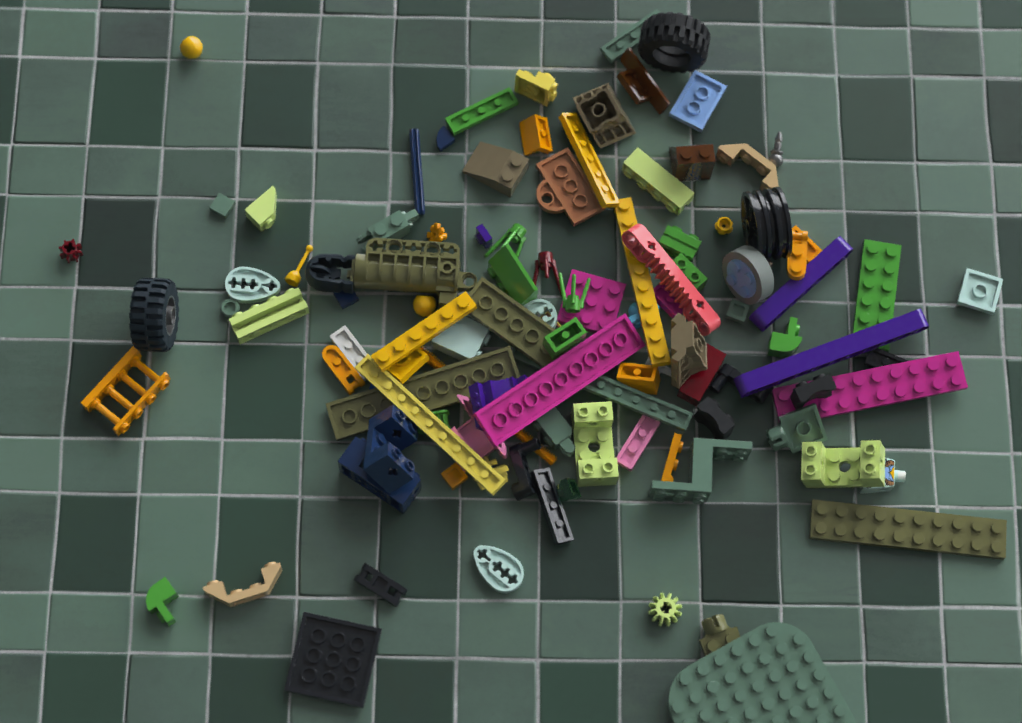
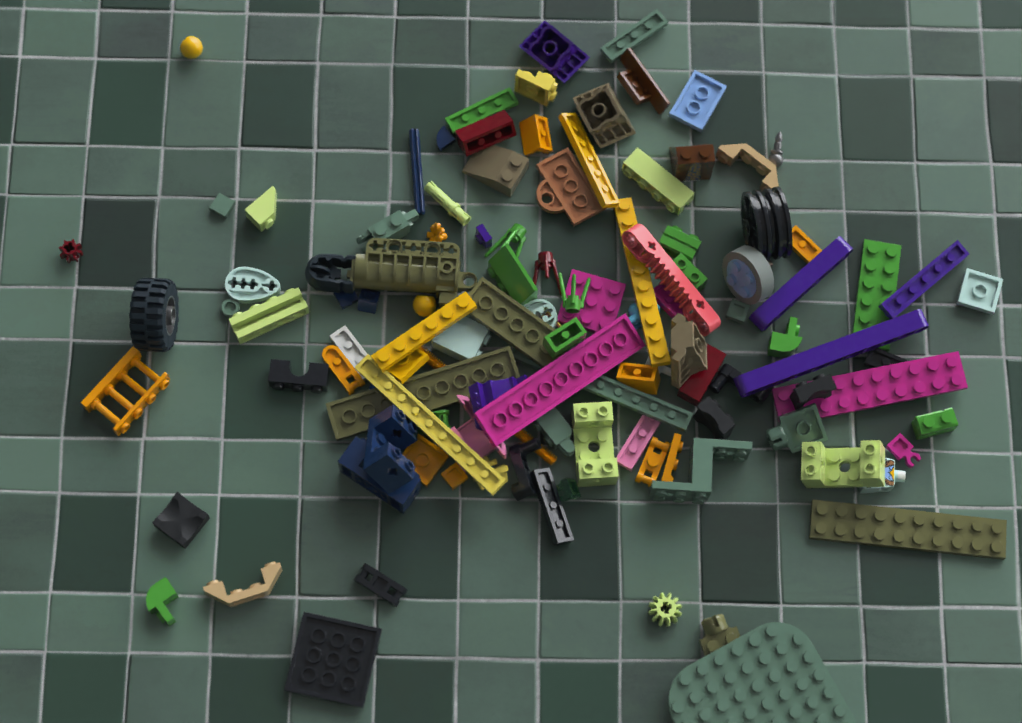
yellow hinge [284,245,313,287] -> none
light aqua piece [473,545,524,593] -> none
black tyre [638,12,711,73] -> none
yellow plate [715,217,733,235] -> none
light orange plate [787,231,808,280] -> none
none -> black brick [152,492,210,549]
none -> black arch [268,359,330,394]
none -> dark blue slope [357,289,380,314]
none -> light orange plate [402,433,449,487]
none -> yellowish green pin [424,181,471,226]
none -> dark red brick [455,110,517,156]
none -> dark purple slope [519,20,590,83]
none -> light orange plate [635,436,671,487]
none -> dark purple plate [878,240,969,319]
none -> dark pink plate [886,433,921,468]
none -> bright green brick [911,407,958,440]

